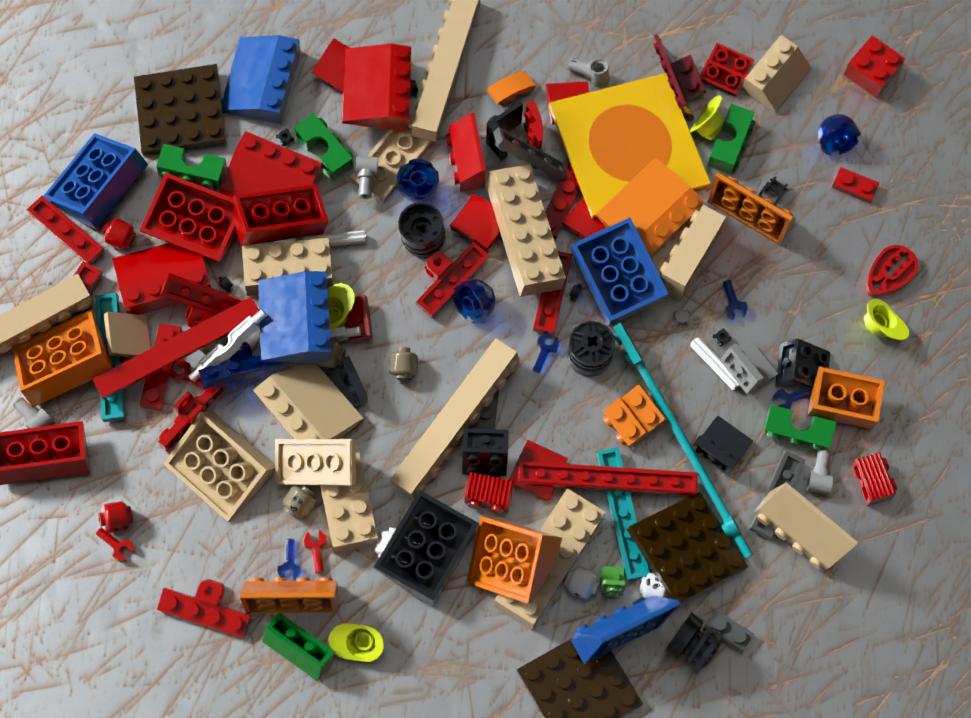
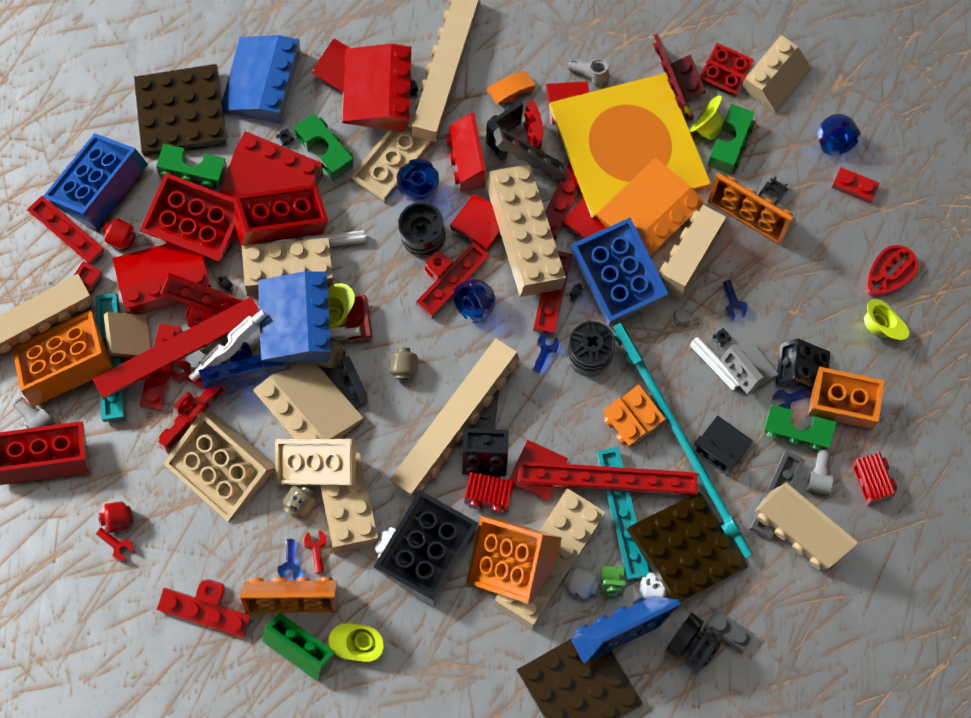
light grey pin [356,156,378,199] -> none
red brick [843,35,906,99] -> none

